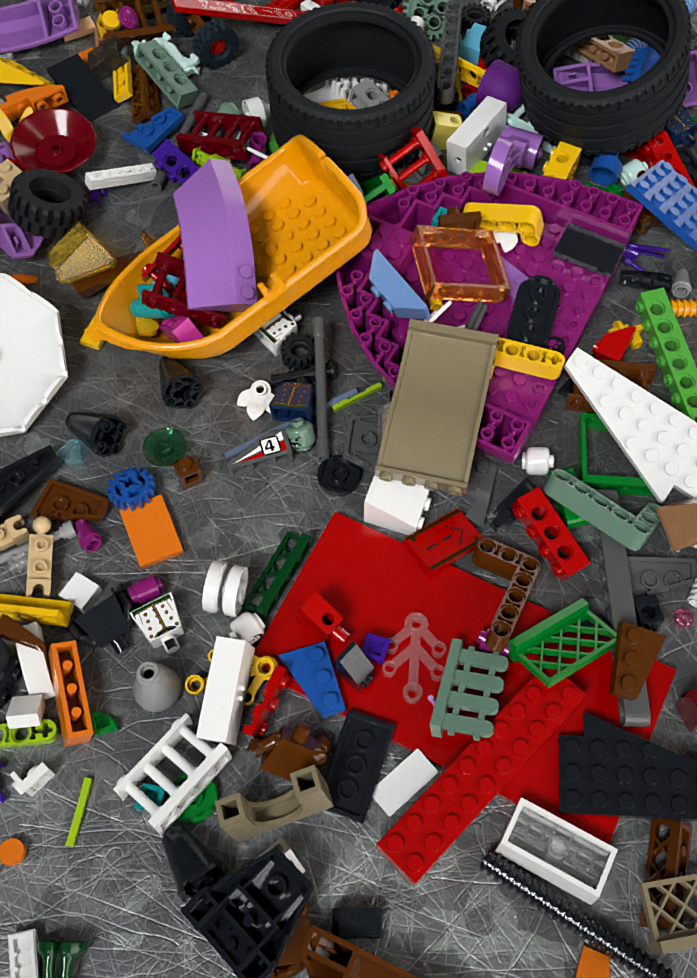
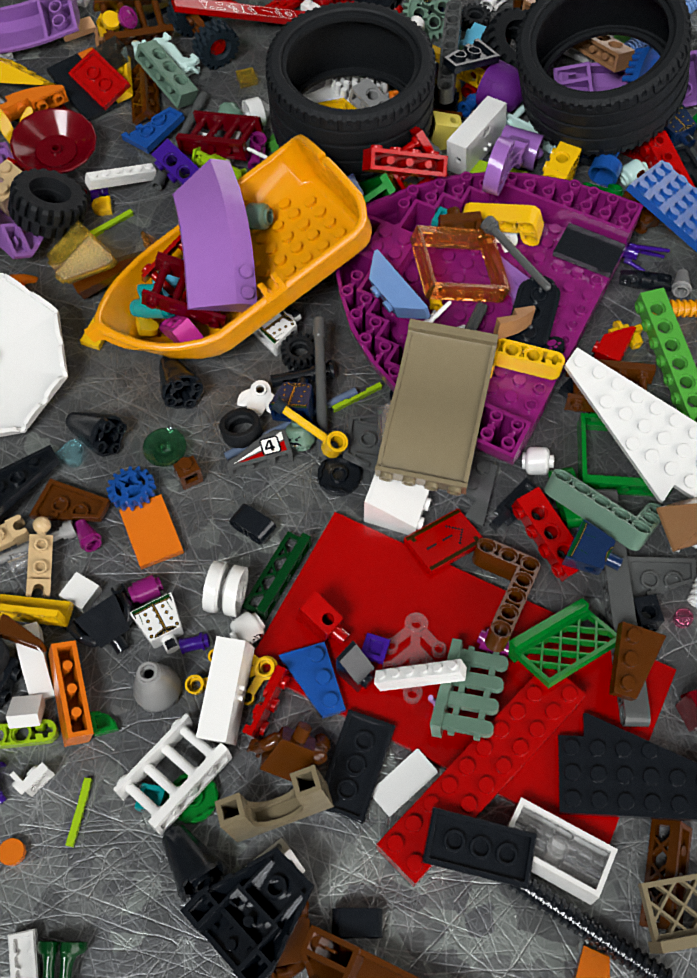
none -> red tile [68,48,131,111]
none -> lime piece [87,209,134,239]
none -> yellow tile [91,195,113,216]
none -> dark purple pin [179,632,210,654]
none -> black tyre [219,408,263,448]
none -> black beam [229,503,276,545]
none -> clear yellow tile [235,67,258,88]
none -> sand green head [245,203,274,230]
none -> yellow piece [270,396,348,458]
none -> red brick [362,145,448,179]
none -> white piece [374,659,467,691]
none -> black tile [421,807,537,889]
none -> black wing [443,38,500,74]
none -> dark grey piece [480,216,551,291]
none -> medium nougat slope [493,305,536,339]
none -> dark blue torso [562,519,624,575]

